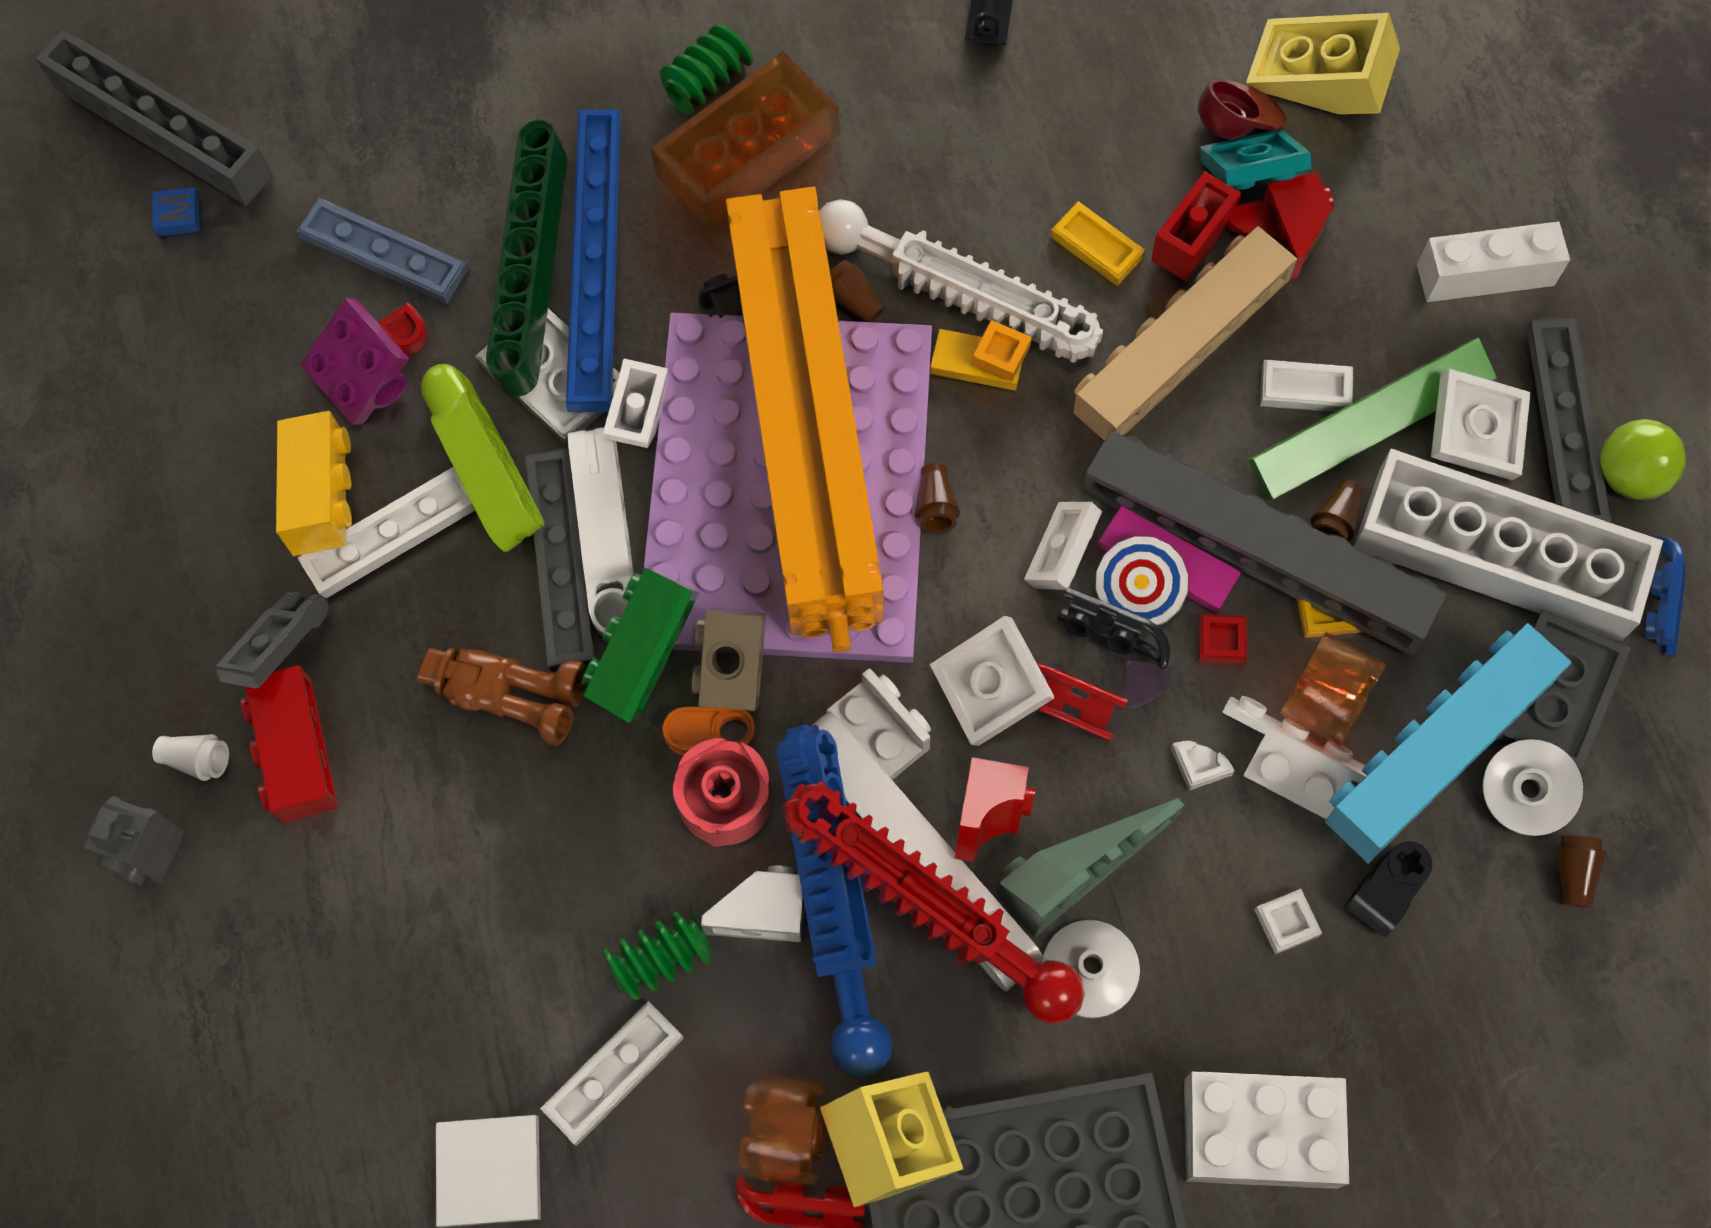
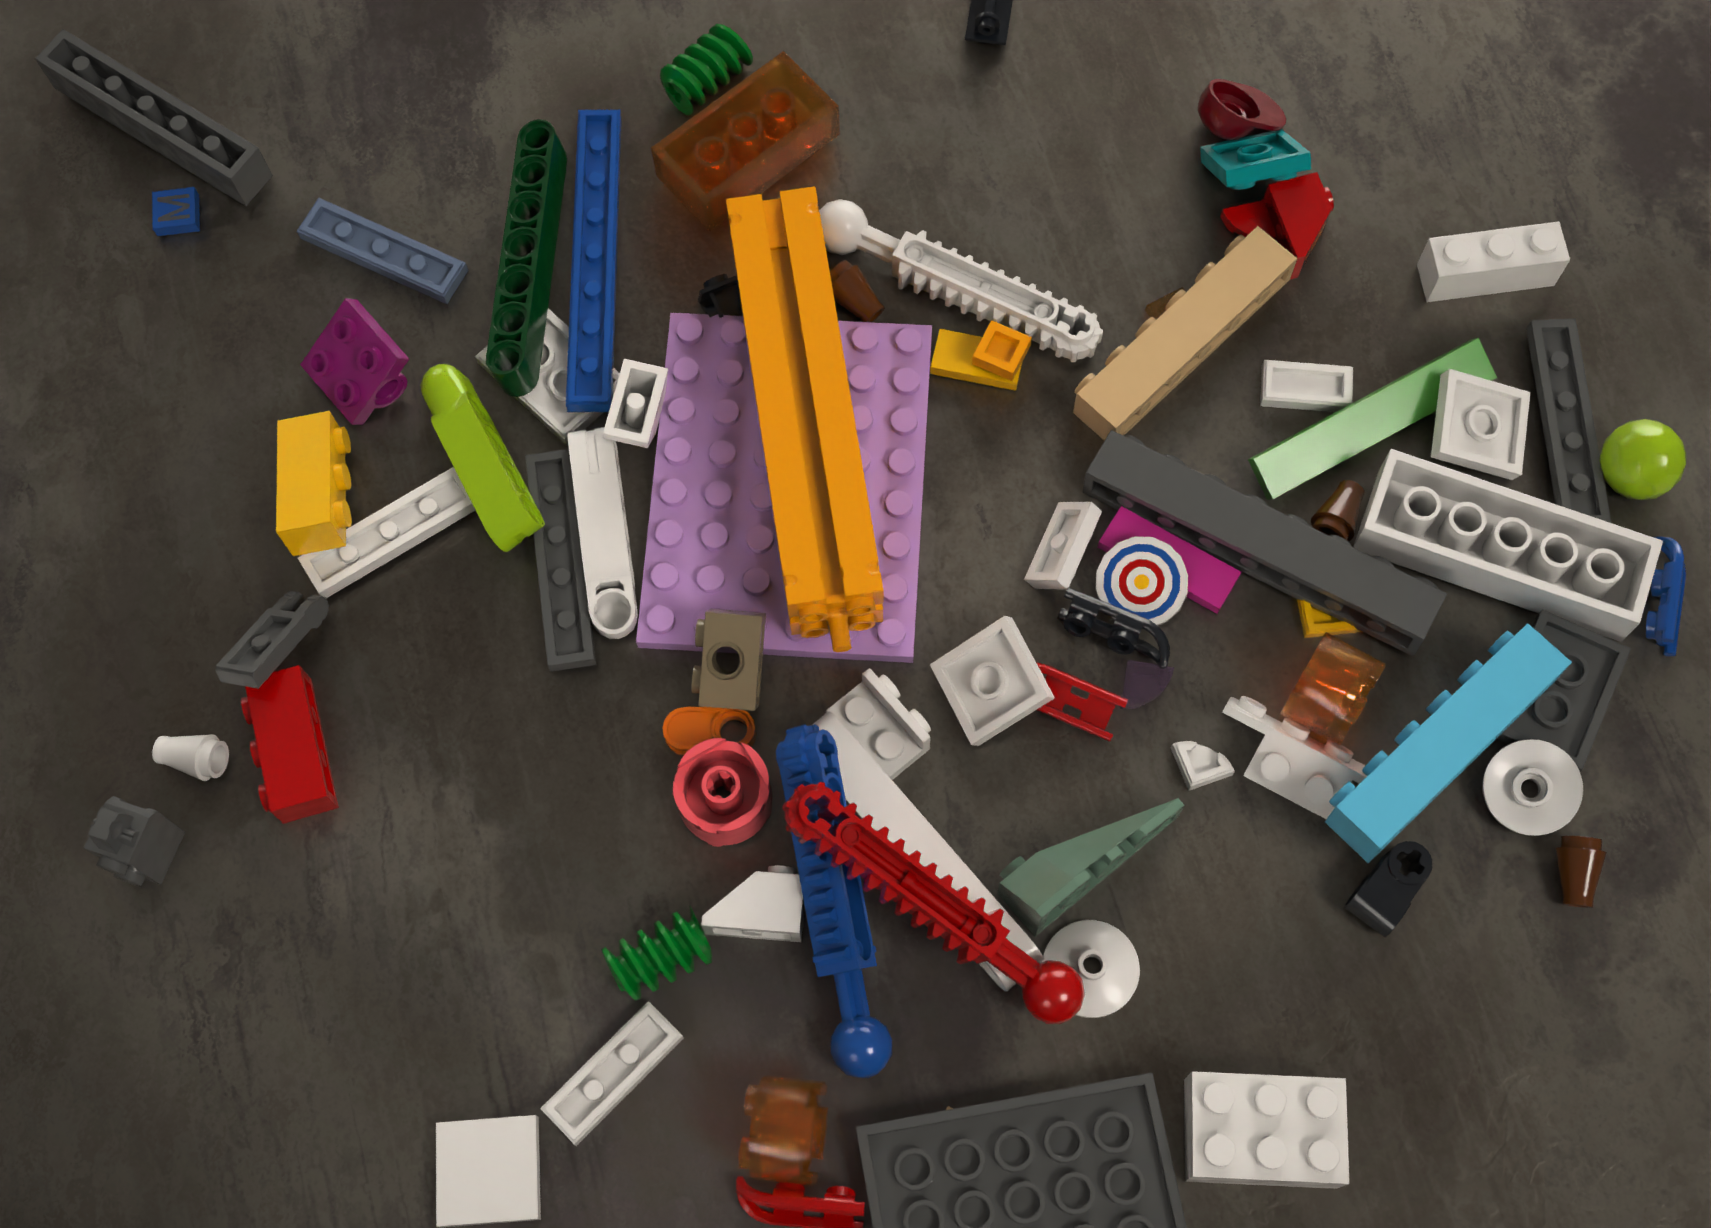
red tile [378,302,428,355] -> none
dark orange piece [418,648,587,746] -> none
green slope [582,568,700,723] -> none
light yellow slope [820,1071,963,1208] -> none
reddish brown cone [915,463,960,533] -> none
arch [954,757,1035,862] -> none
yellow tile [1050,201,1146,286] -> none
red slope [1151,171,1241,283] -> none
red tile [1198,614,1247,665] -> none
light yellow slope [1246,13,1400,114] -> none
white tile [1254,889,1322,955] -> none

